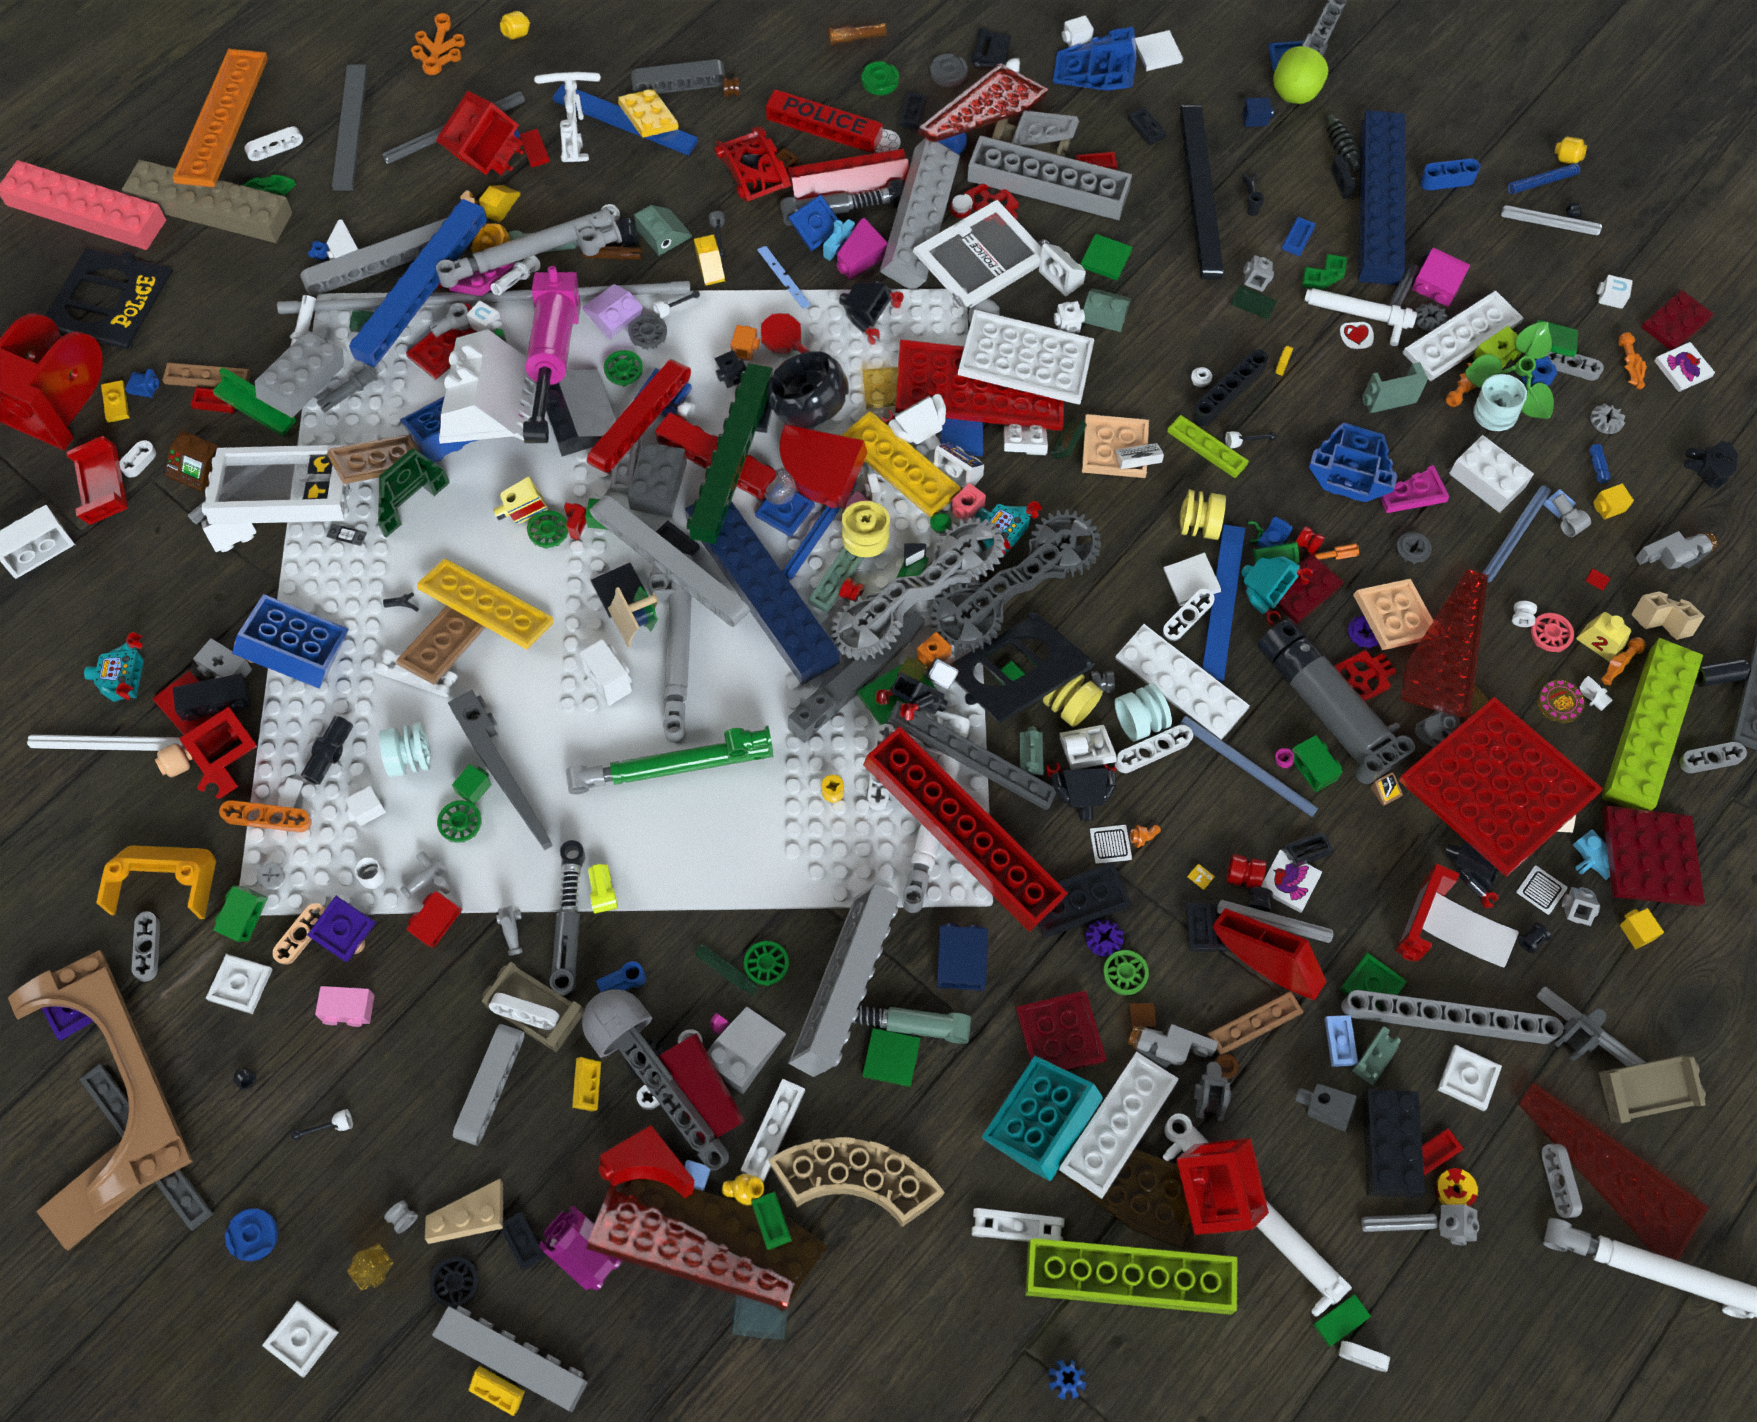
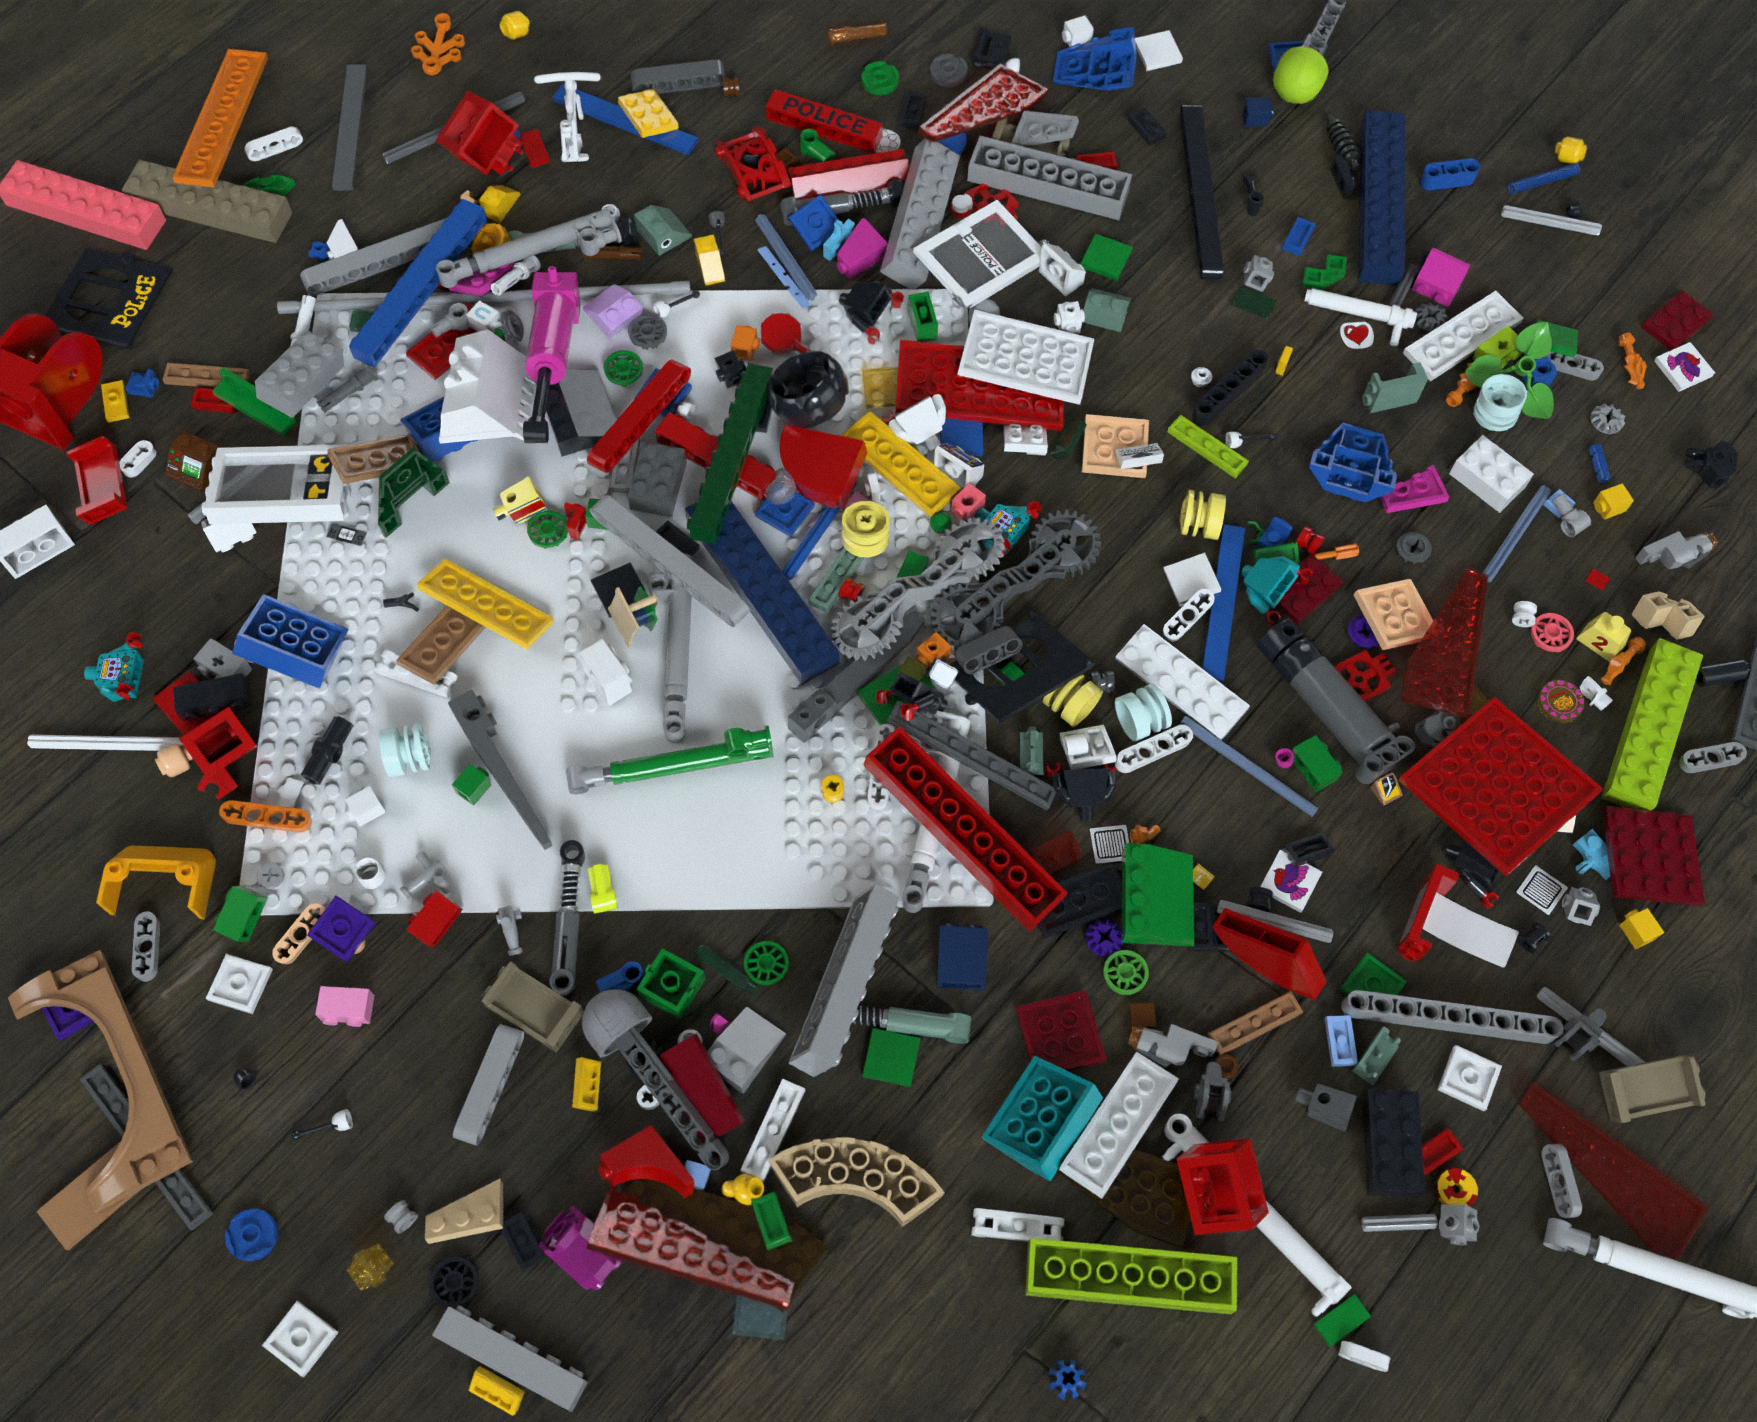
green wheel [437,800,482,843] -> none
white beam [489,993,560,1030] -> none
black slope [904,543,926,567] -> none
red wheel [1226,854,1266,888] -> none
white brick [1597,275,1632,309] -> none
none -> dark grey gear [500,310,524,343]
none -> green brick [636,948,706,1020]
none -> sand blue axle [755,214,817,301]
none -> green piece [800,129,836,163]
none -> green brick [908,291,938,342]
none -> dark grey beam [955,626,1022,674]
none -> clear red hinge [1029,830,1081,875]
none -> green slope [1122,843,1194,947]

